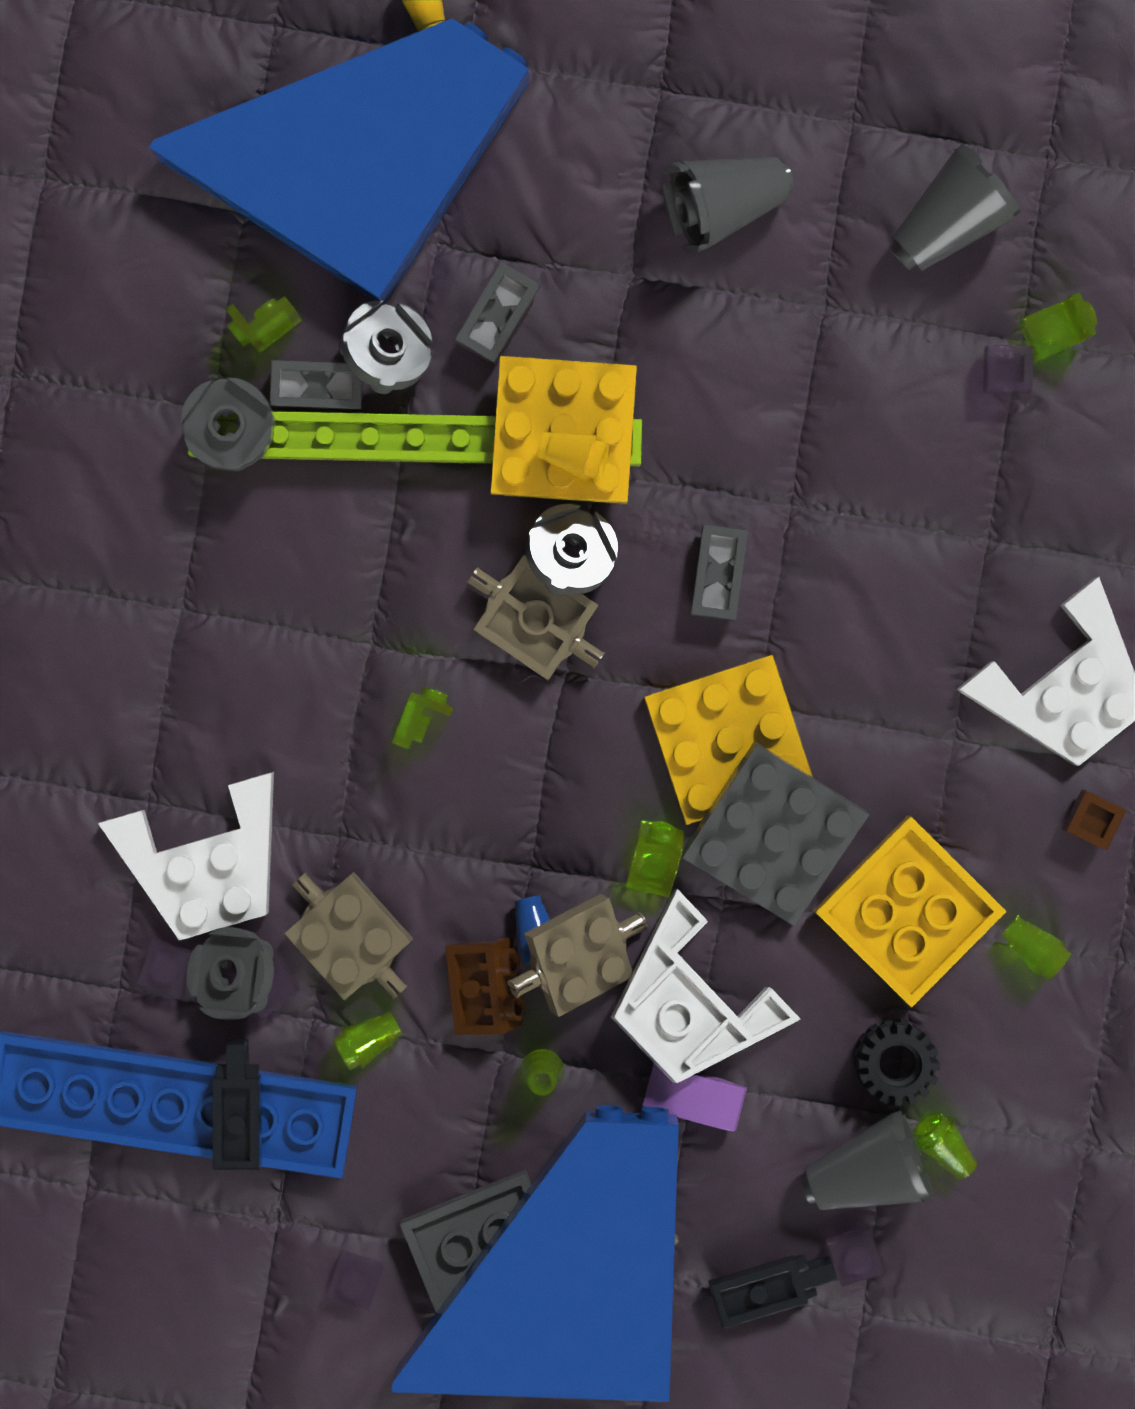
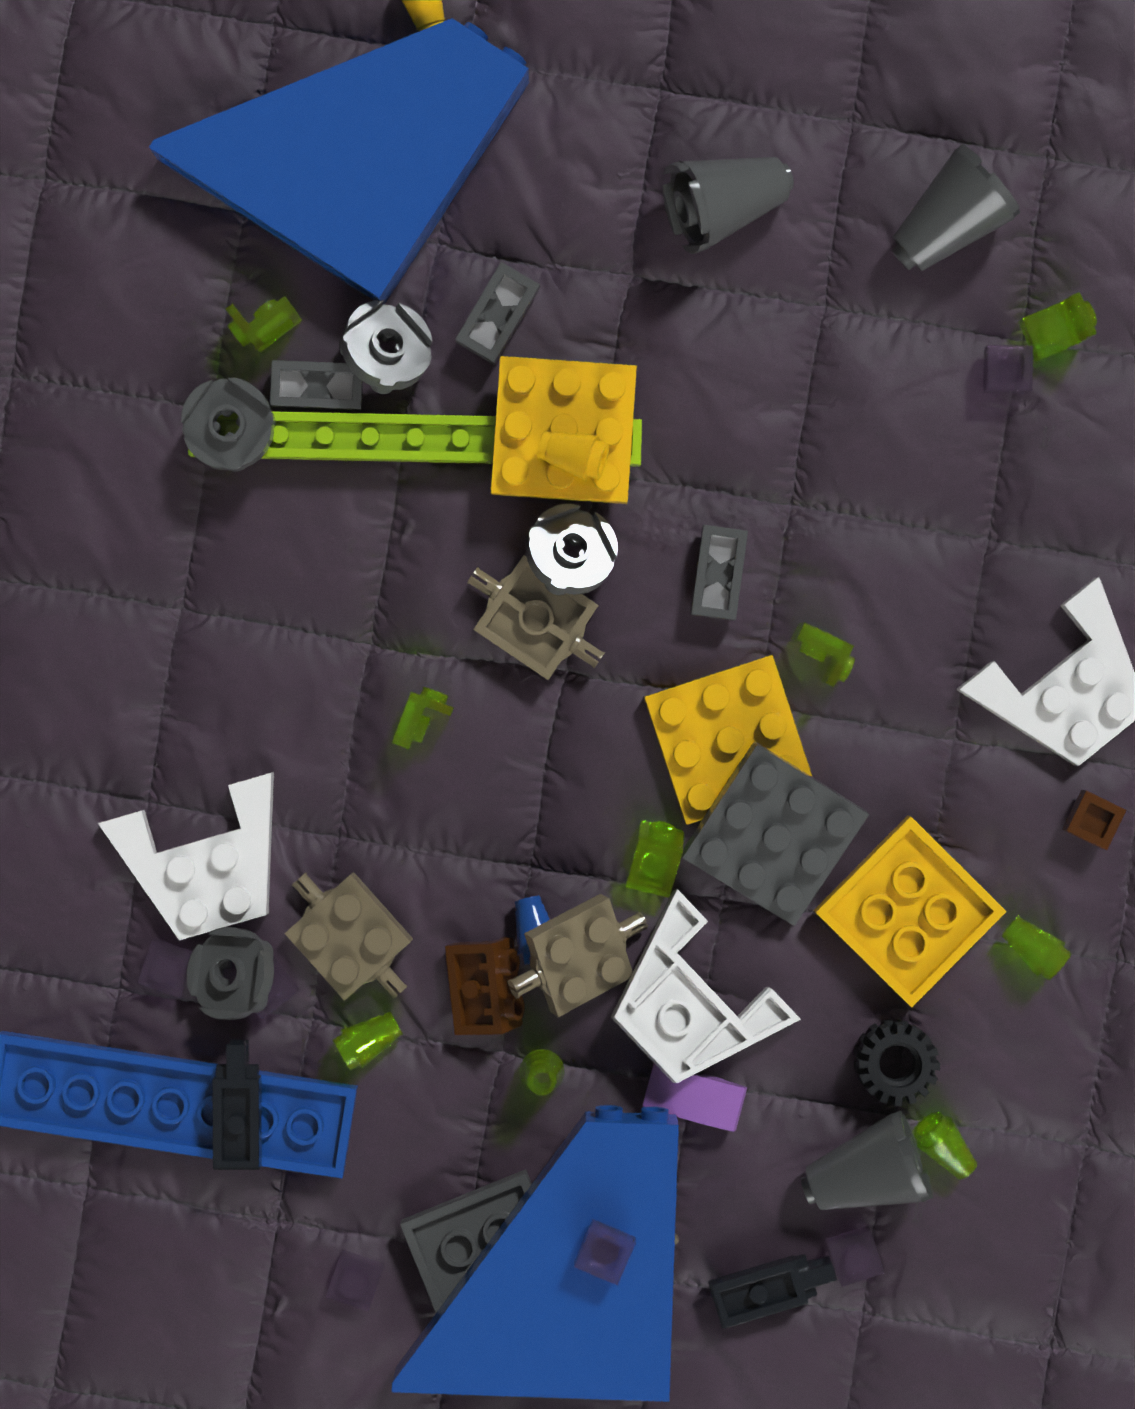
none -> clear purple plate [574,1219,636,1286]
none -> clear neon green bracket [792,622,855,687]

